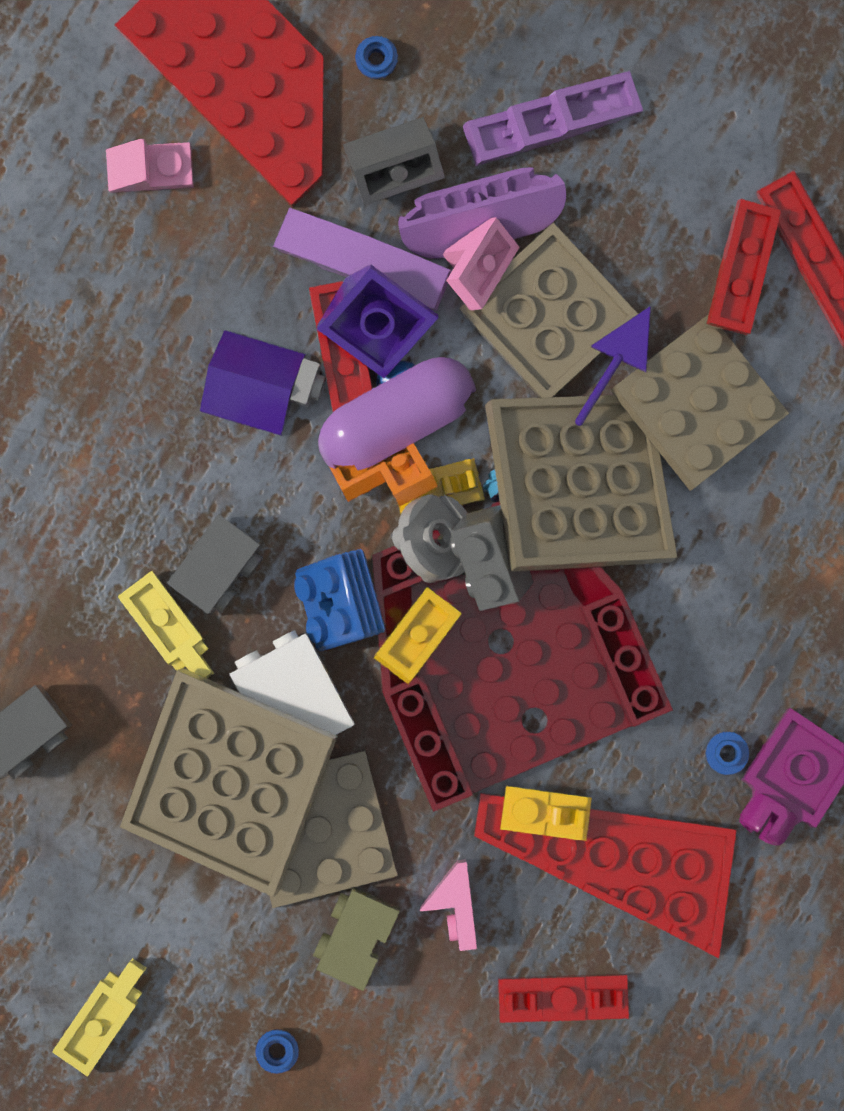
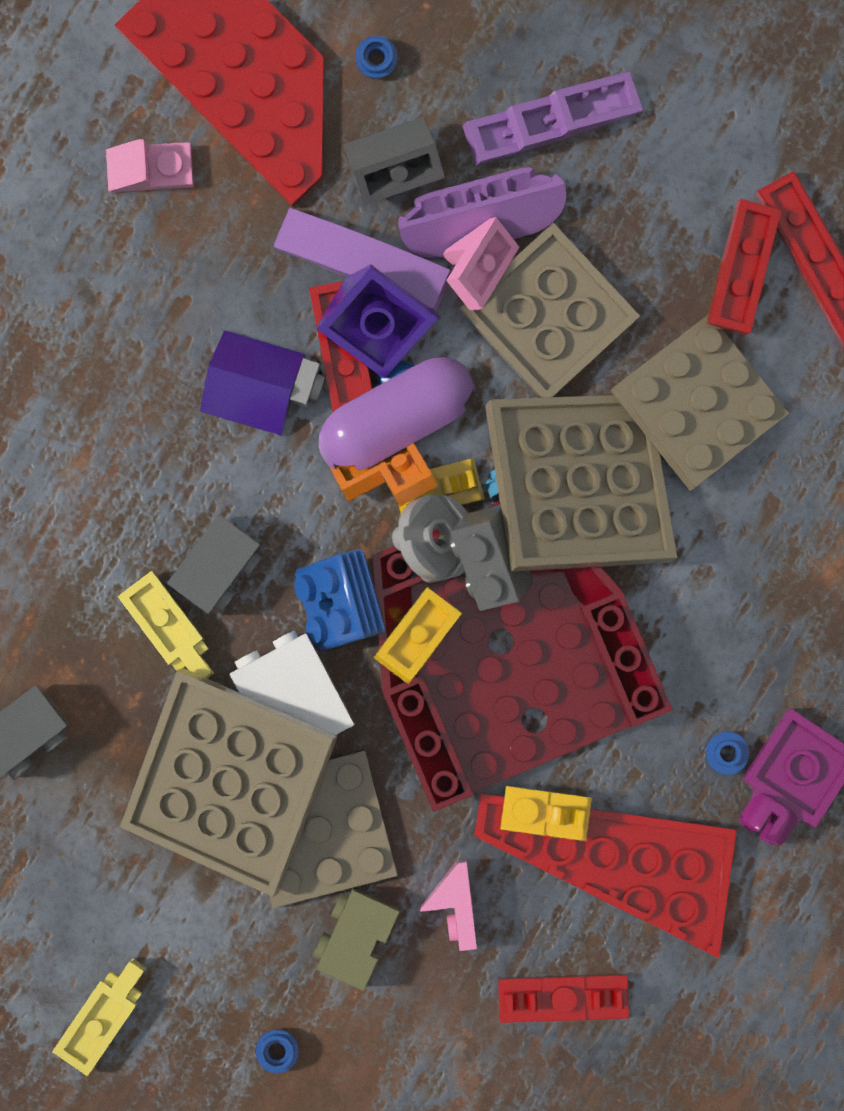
dark purple piece [575,307,651,426] -> none

